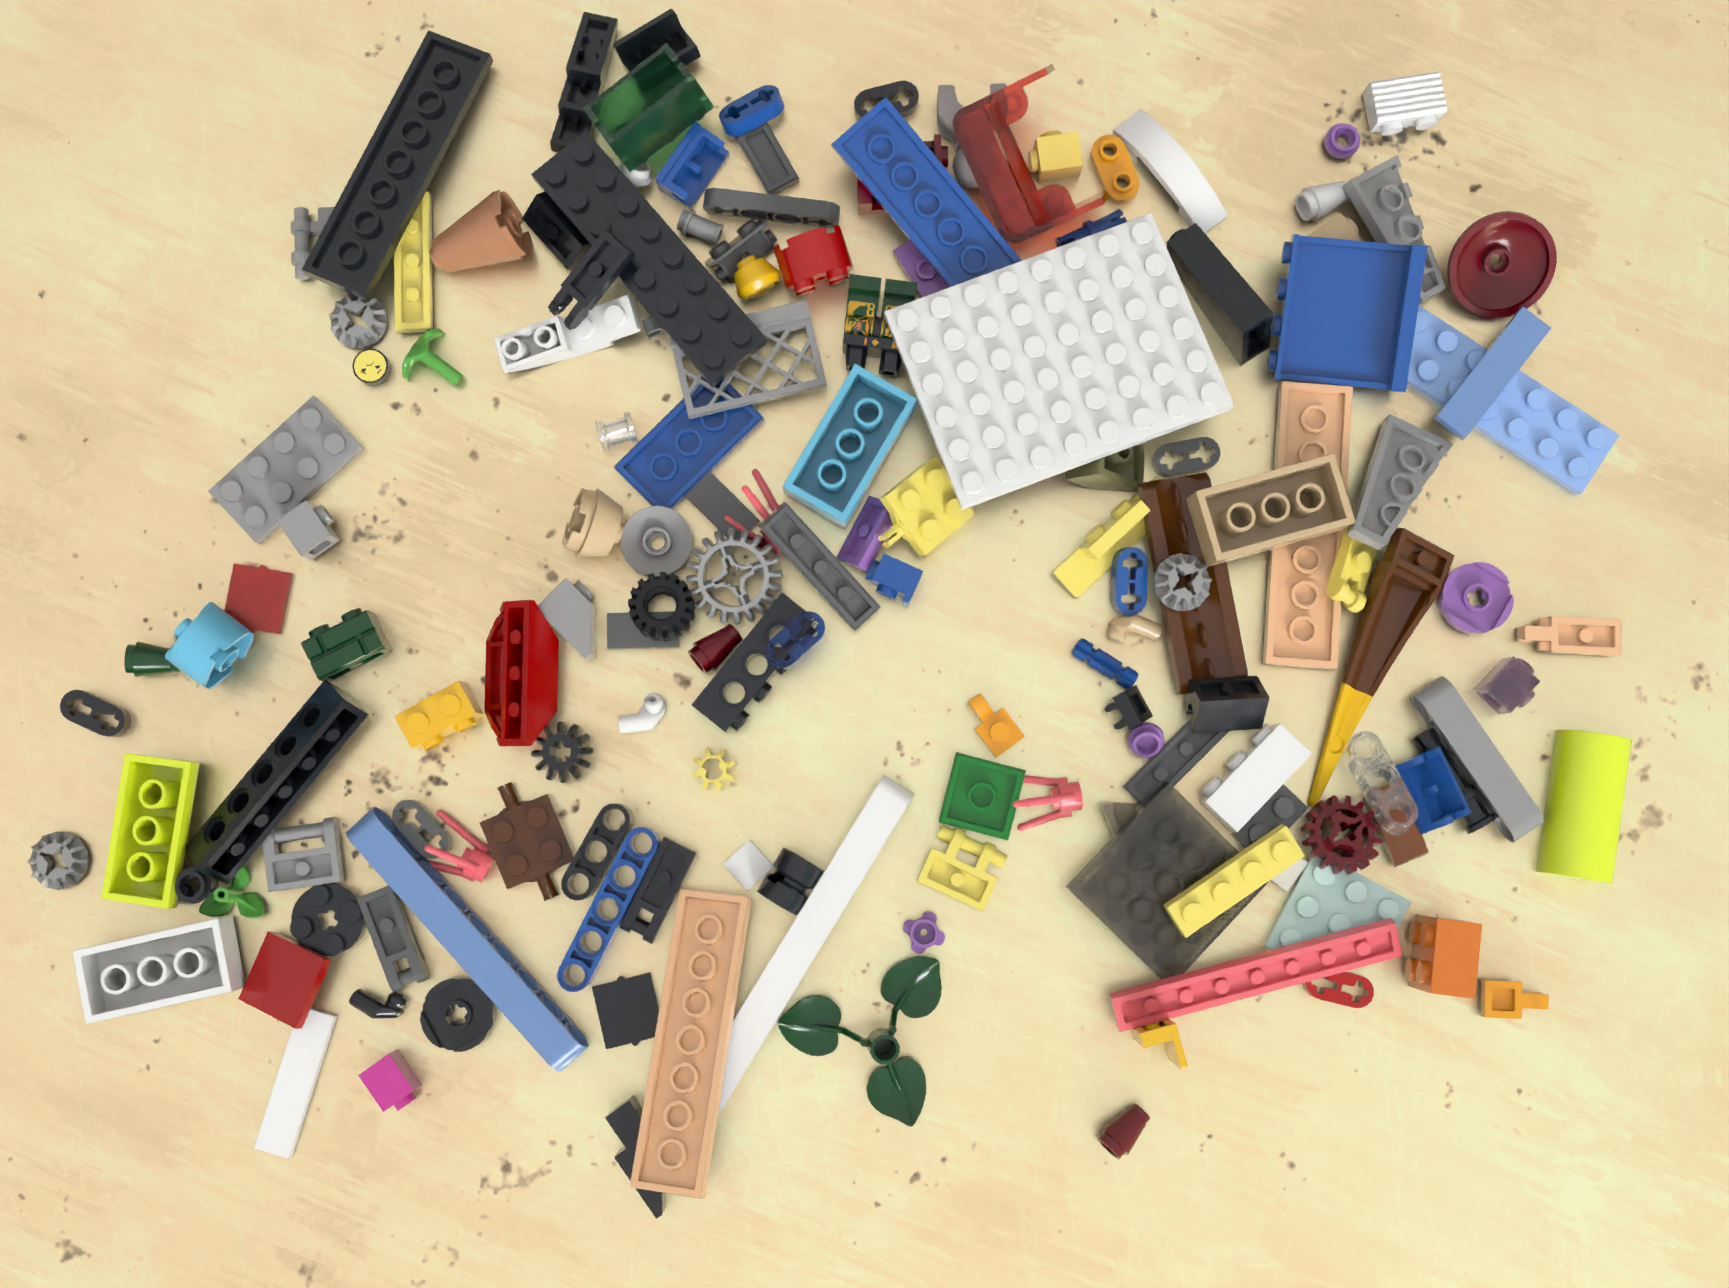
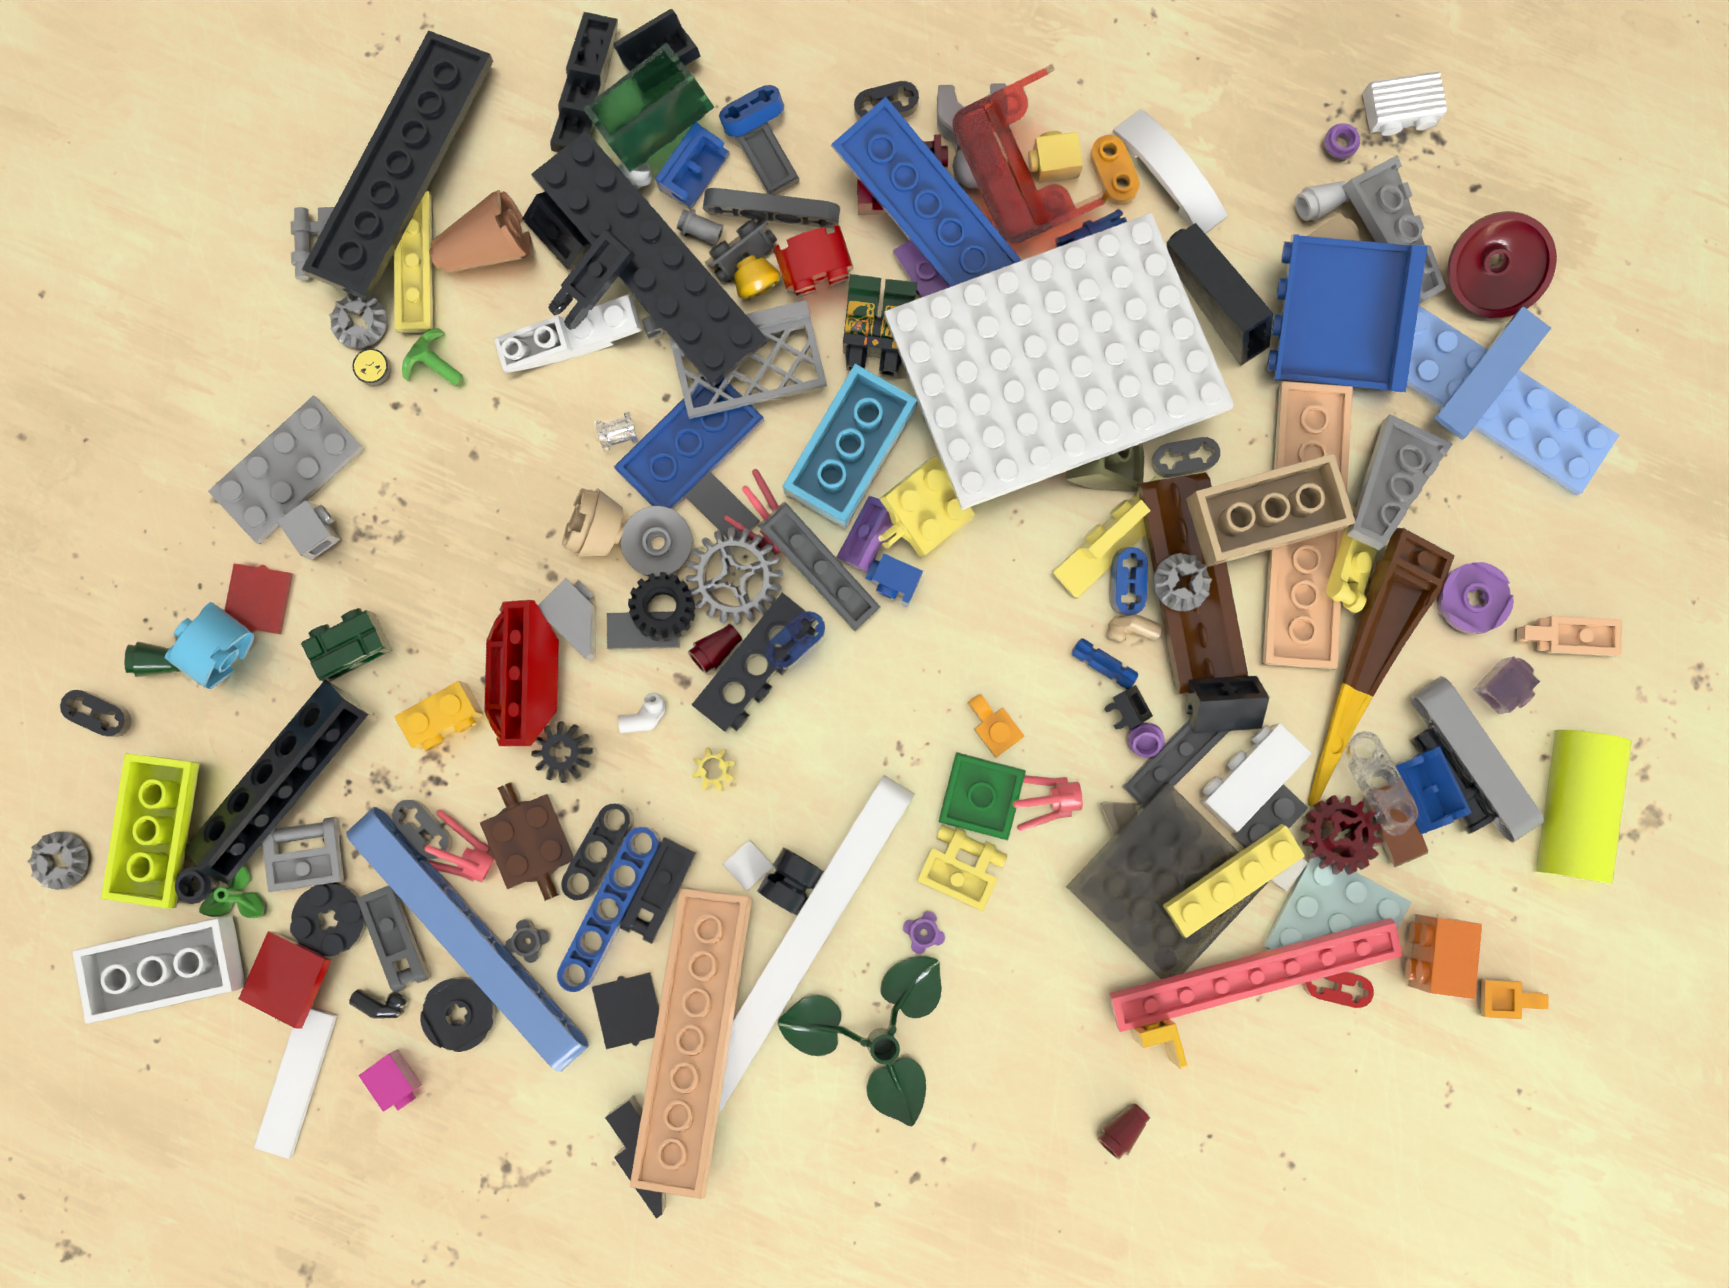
none -> dark grey plate [506,919,549,963]

